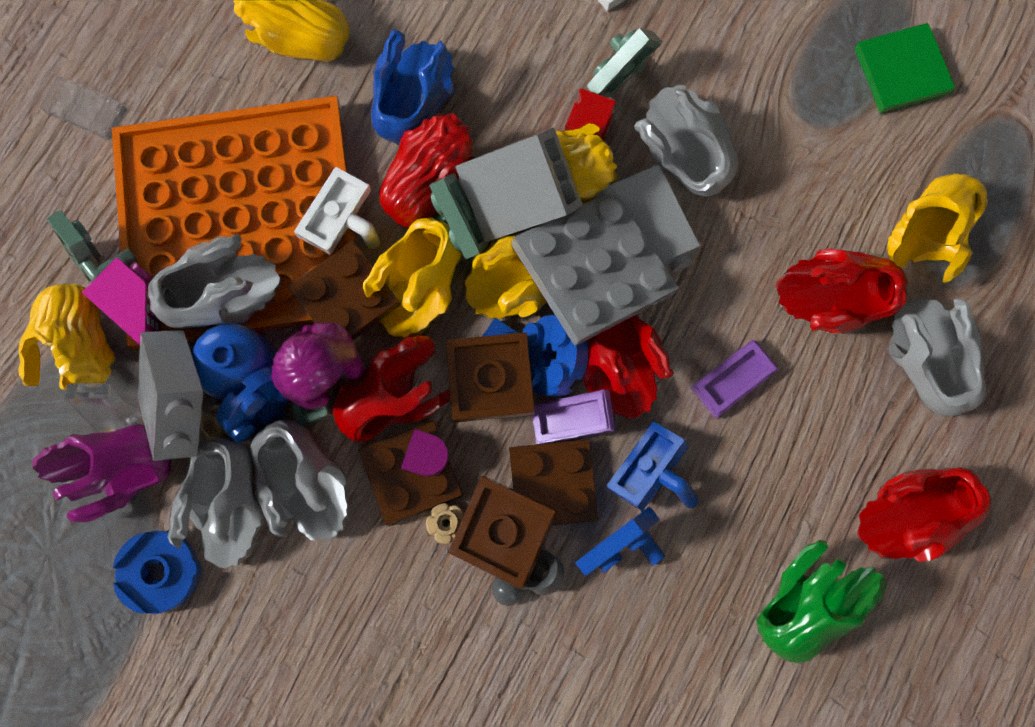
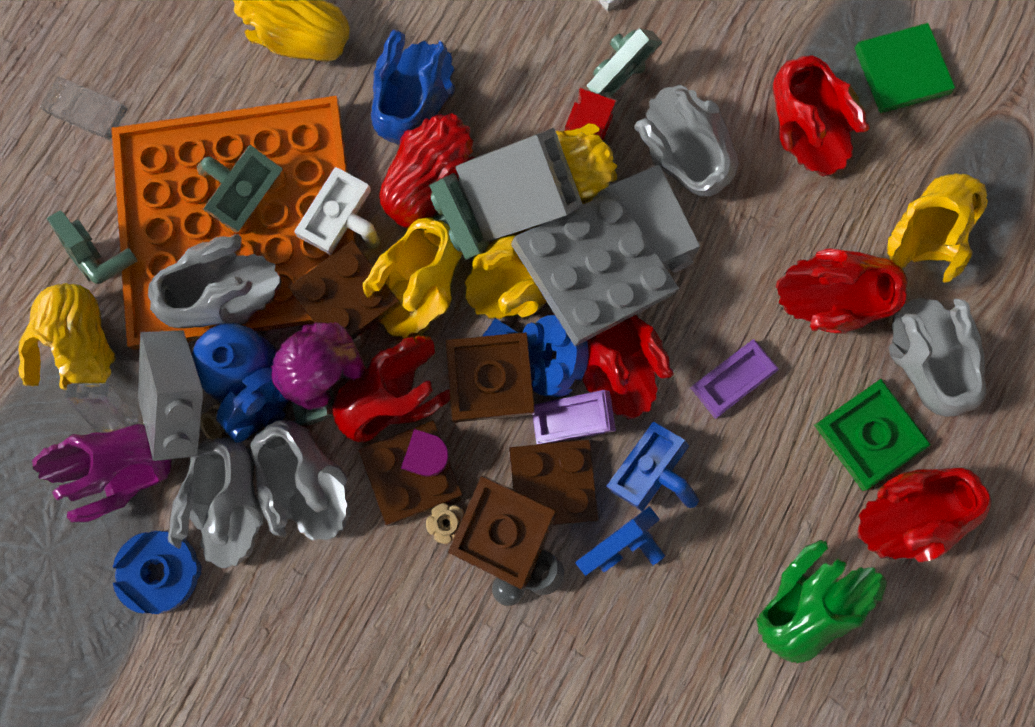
dark pink slope [82,257,160,344] -> none
none -> sand green plate [197,145,283,233]
none -> red hair [773,55,870,177]
none -> green tile [814,379,931,491]

